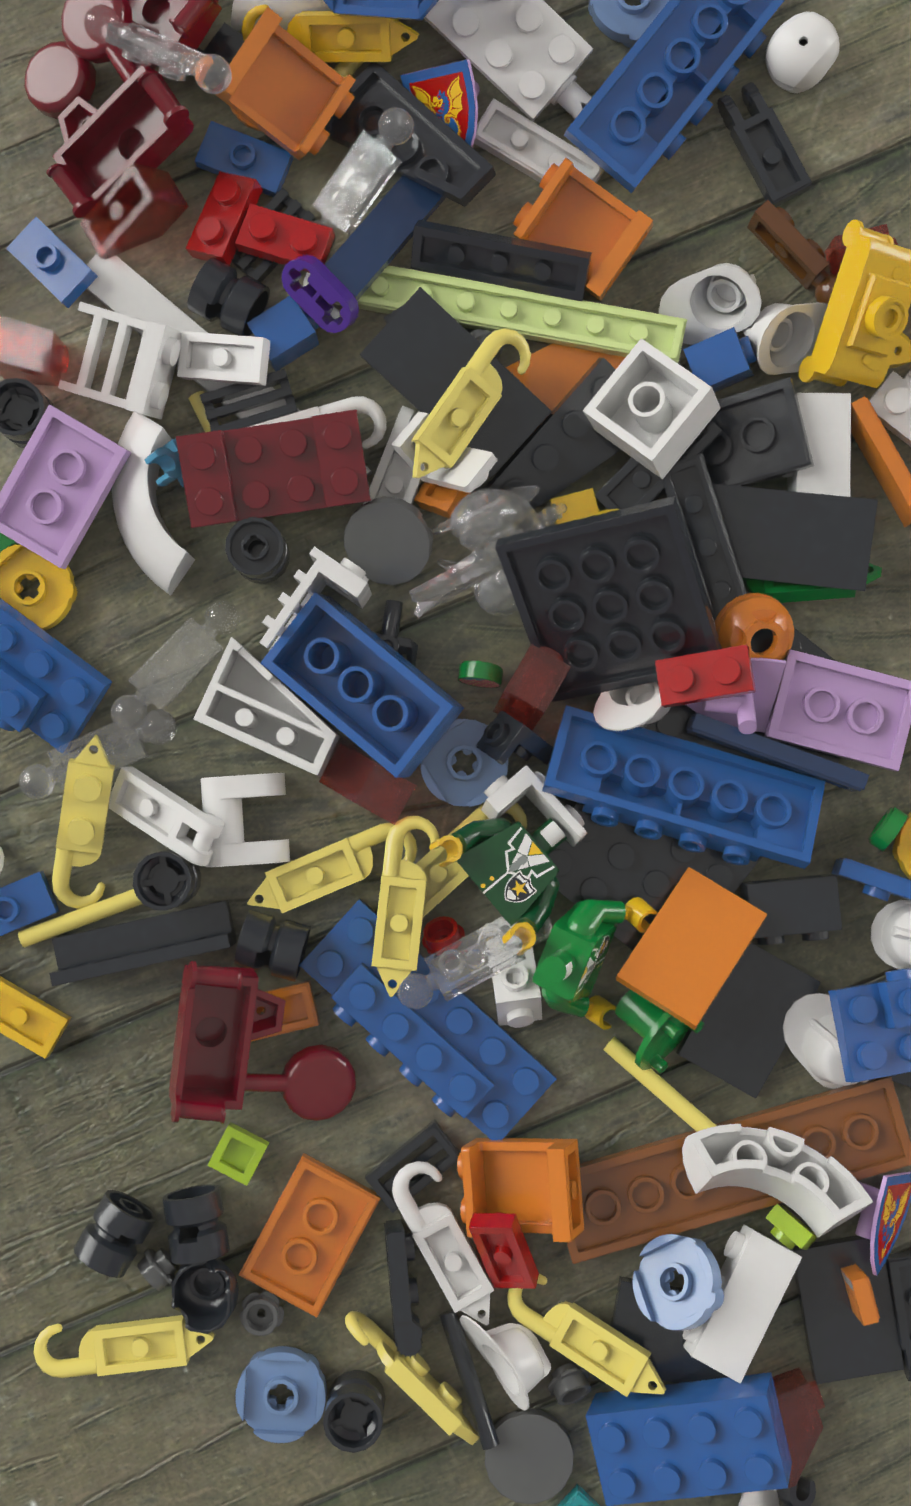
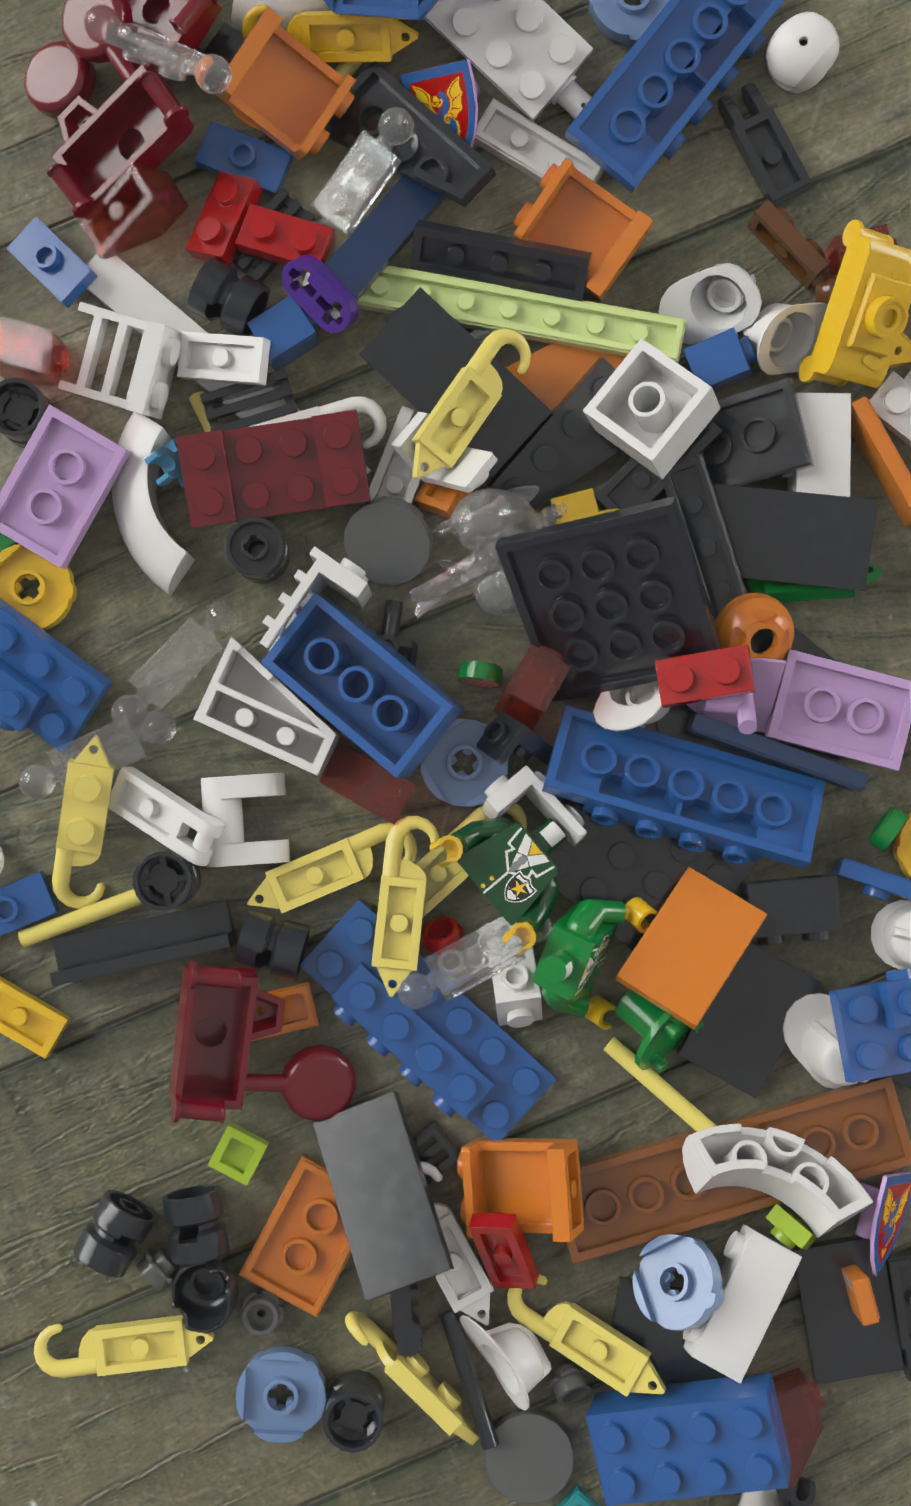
none -> tile [313,1091,454,1301]

